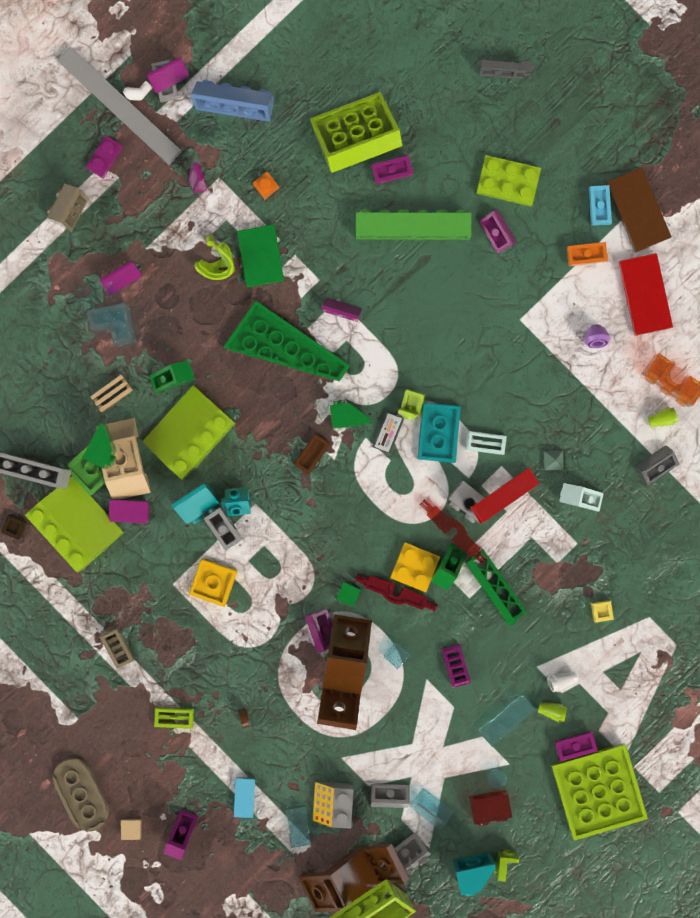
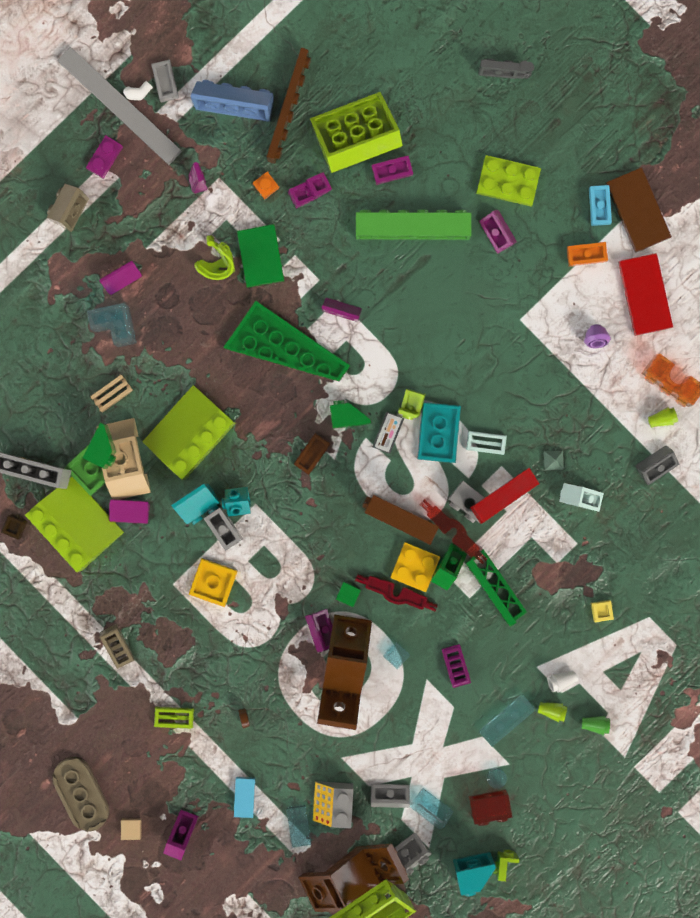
magenta slope [147,57,189,93] -> none
green slope [149,361,195,394] -> none
lime plate [551,743,648,841] -> none
magenta plate [554,731,598,761] -> none
none -> reddish brown plate [267,48,311,164]
none -> magenta slope [288,172,332,209]
none -> reddish brown window [362,494,439,545]
none -> bright green cone [582,716,610,735]

